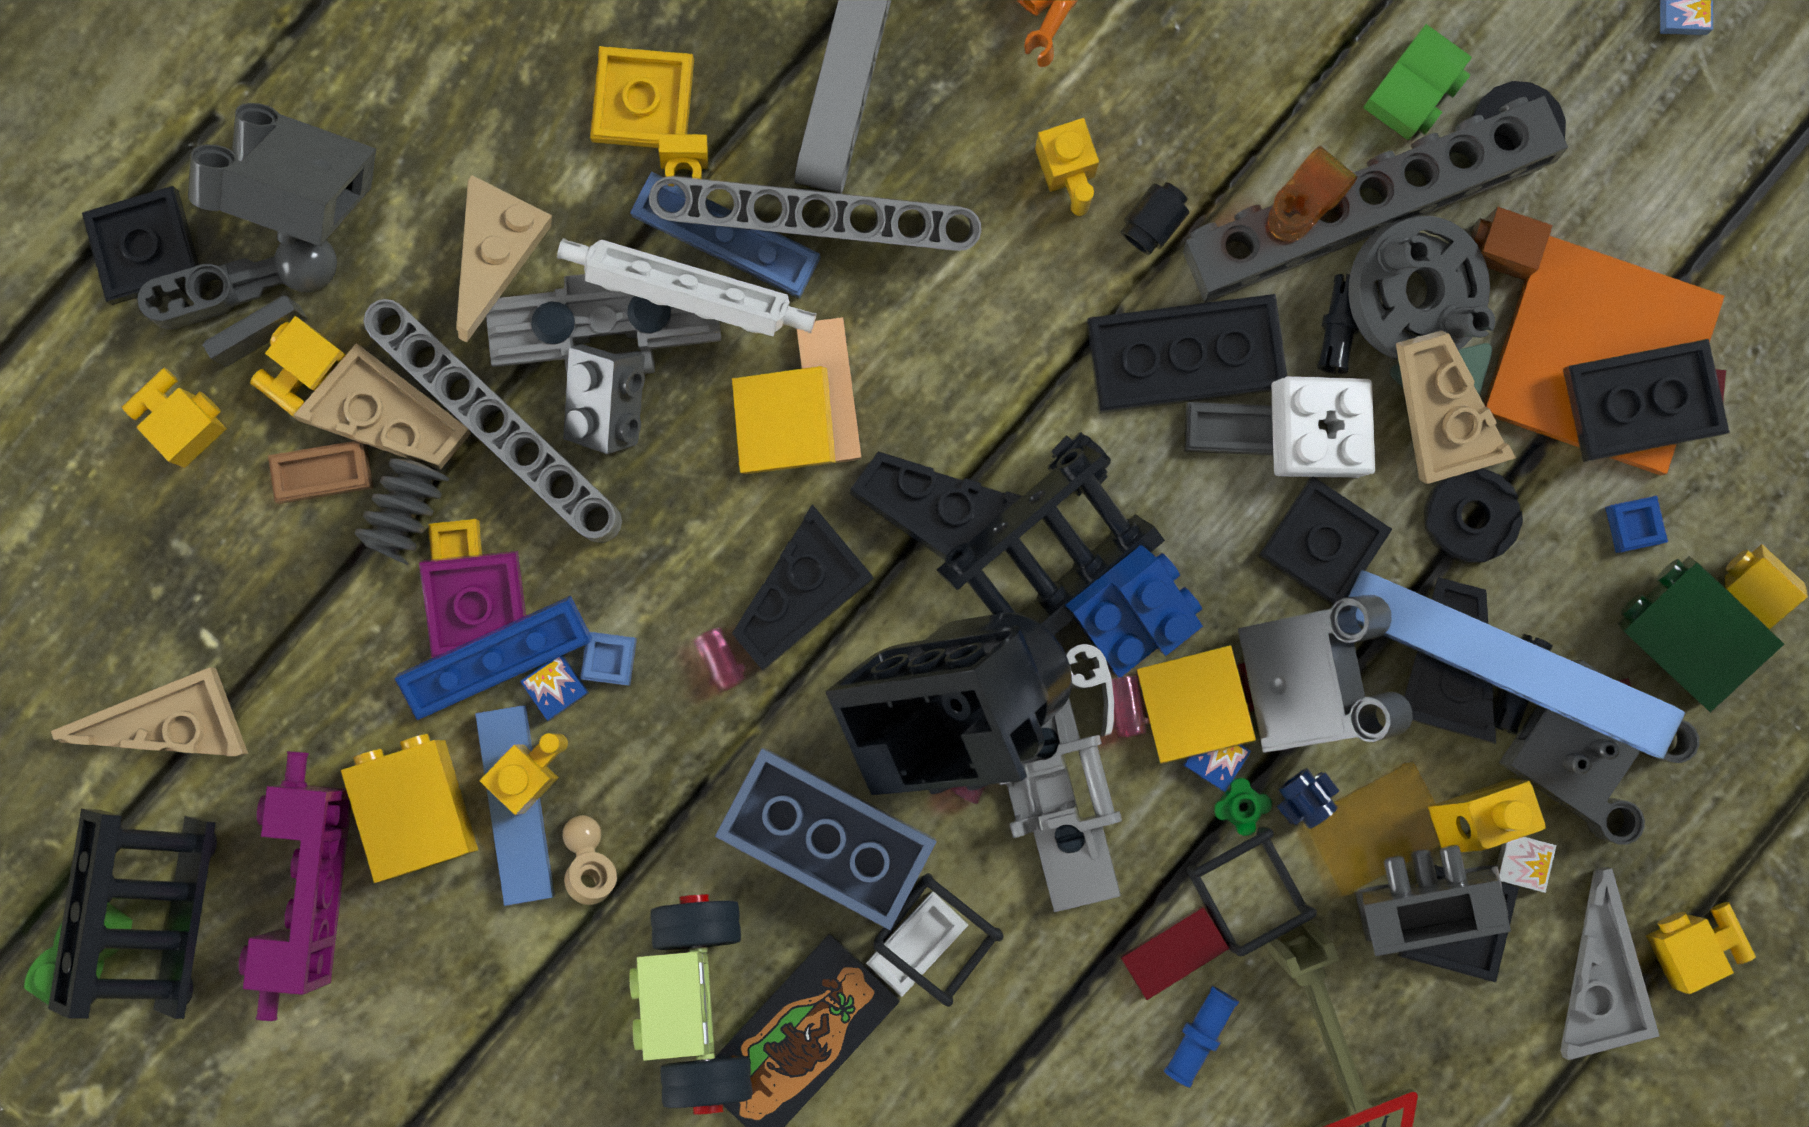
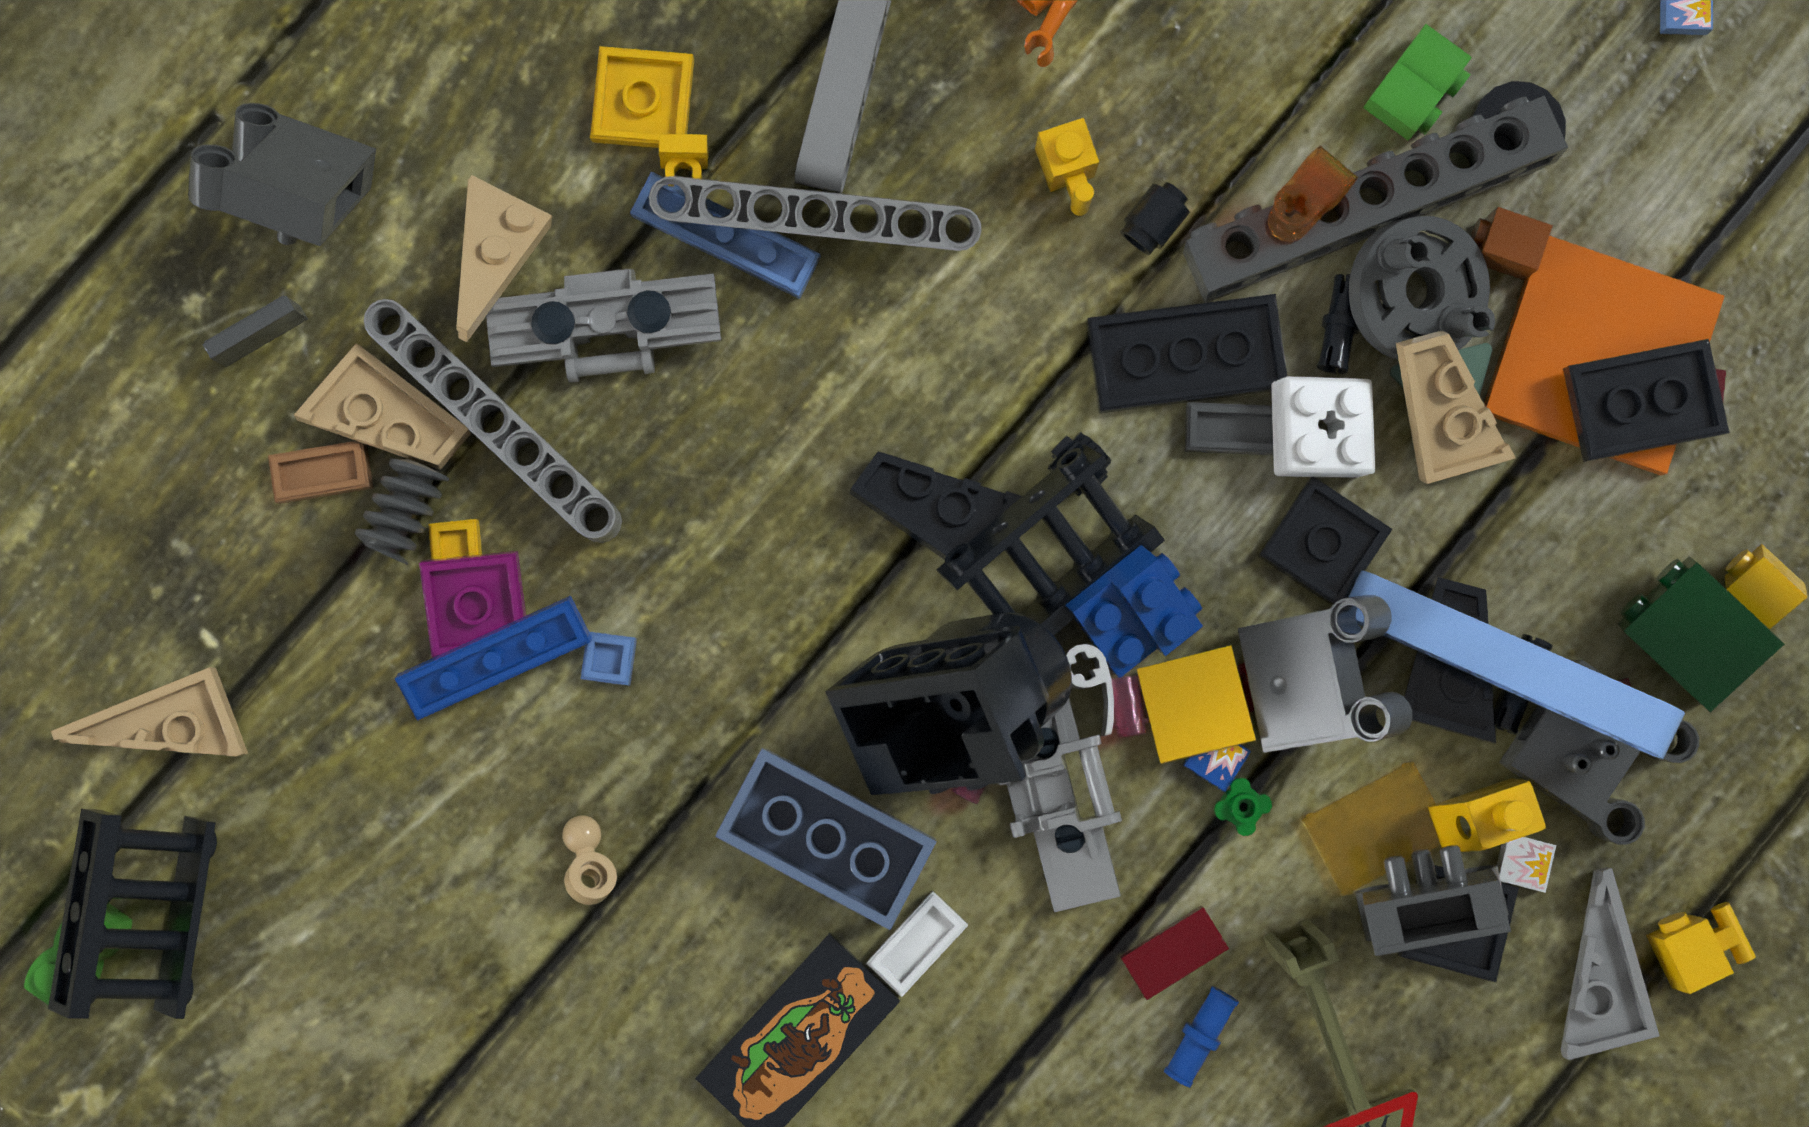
black tile [82,186,199,305] -> none
yellow brick [121,367,227,468] -> none
dark grey beam [138,238,337,330] -> none
magenta brick [239,751,351,1021] -> none
yellow brick [250,316,346,419] -> none
yellow brick [341,734,478,883] -> none
medium blue tile [475,705,555,906] -> none
yellow brick [479,733,568,815] -> none
tile [520,655,589,721] -> none
white plate [557,238,817,337] -> none
dark grey bracket [563,344,645,454] -> none
brick [629,894,752,1115] -> none
clear pink pin [693,627,745,692] -> none
yellow tile [732,366,836,474] -> none
black wing [732,504,874,671] -> none
light nougat tile [797,317,862,466] -> none
black piece [873,873,1004,1007] -> none
black piece [1187,827,1317,957] -> none
dark blue gear [1277,768,1340,829] -> none
black tile [1424,468,1523,563] -> none
blue tile [1605,496,1668,553] -> none

